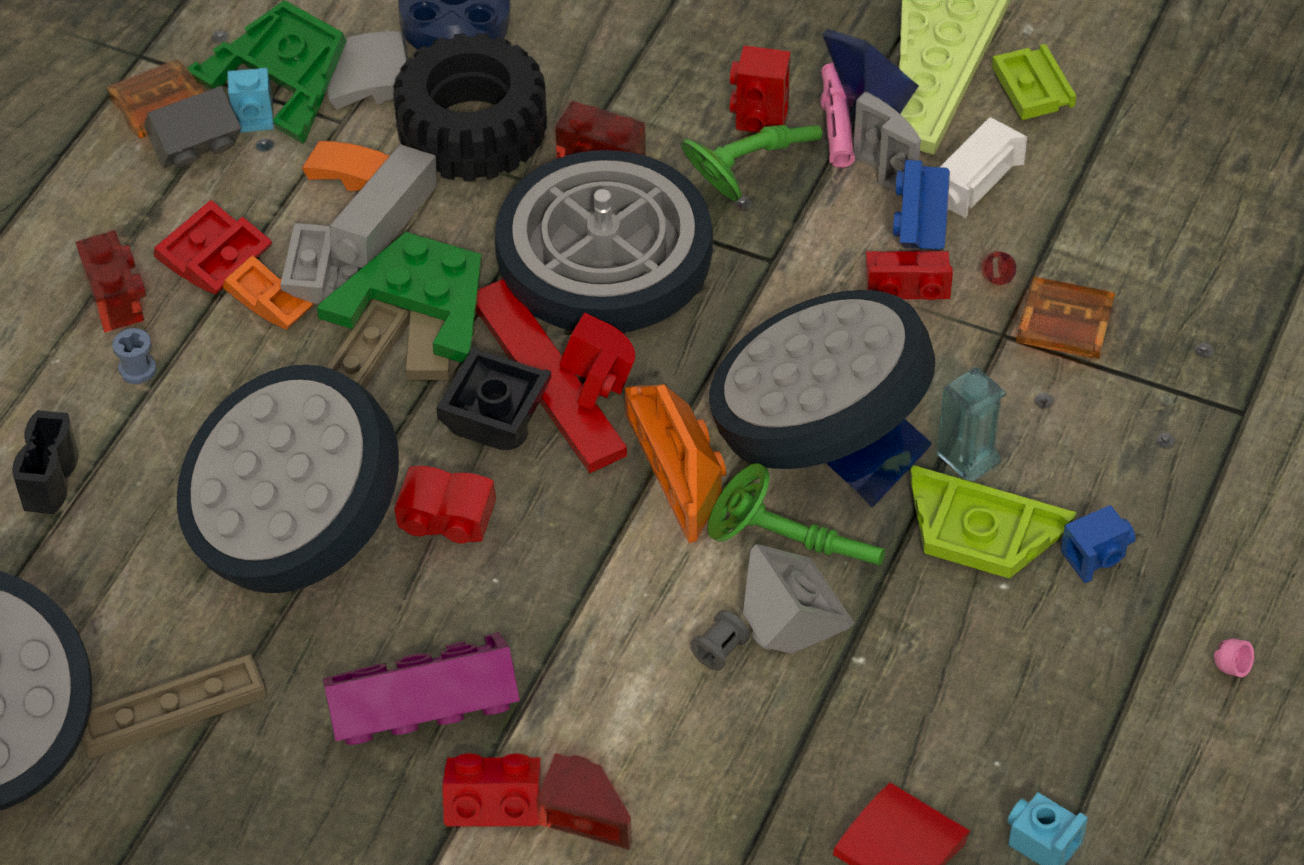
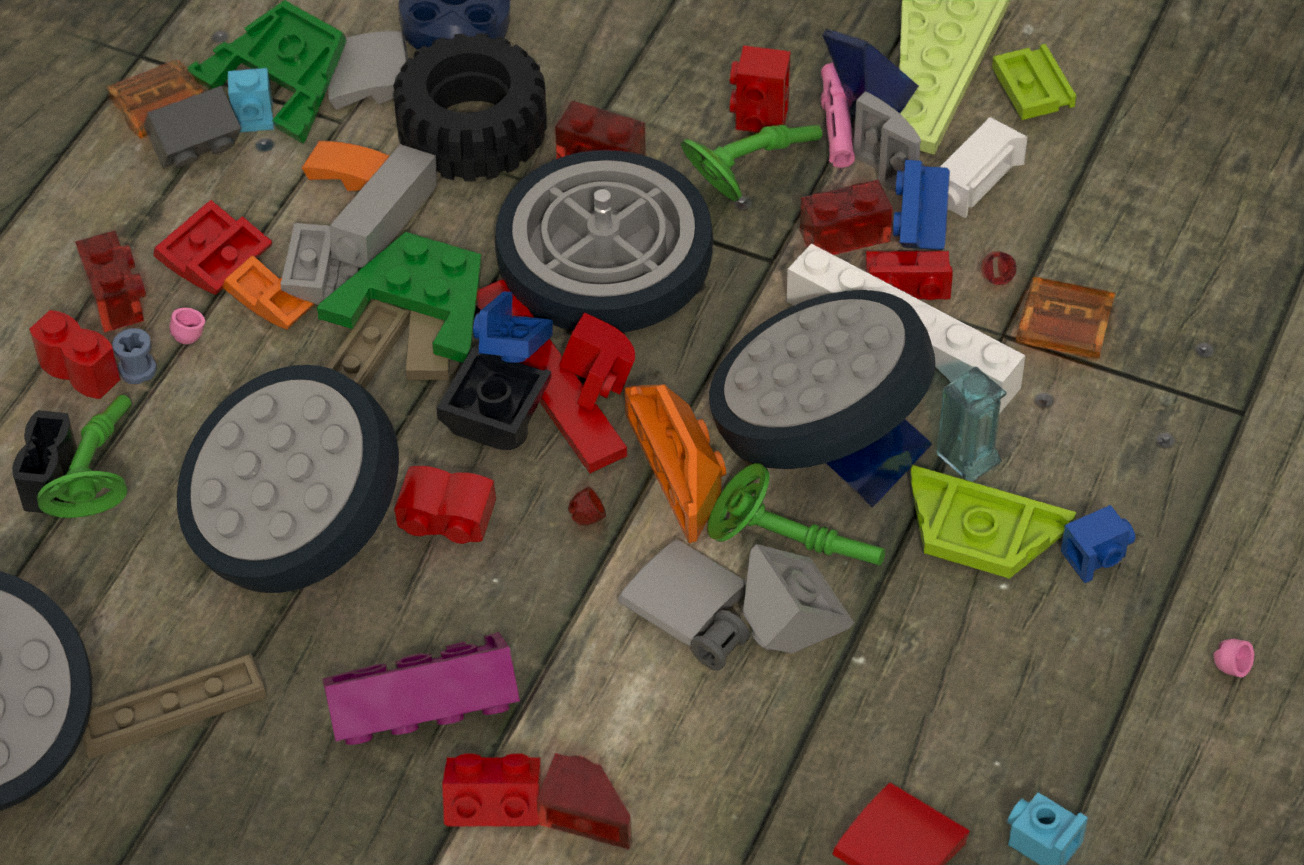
none -> red brick [29,310,120,399]
none -> bright green dish [37,395,131,518]
none -> bright pink hinge [169,308,205,344]
none -> blue bracket [473,291,553,362]
none -> clear red hinge [568,487,606,526]
none -> light grey slope [618,539,747,647]
none -> white arch [786,244,1025,415]
none -> clear red brick [800,179,893,255]

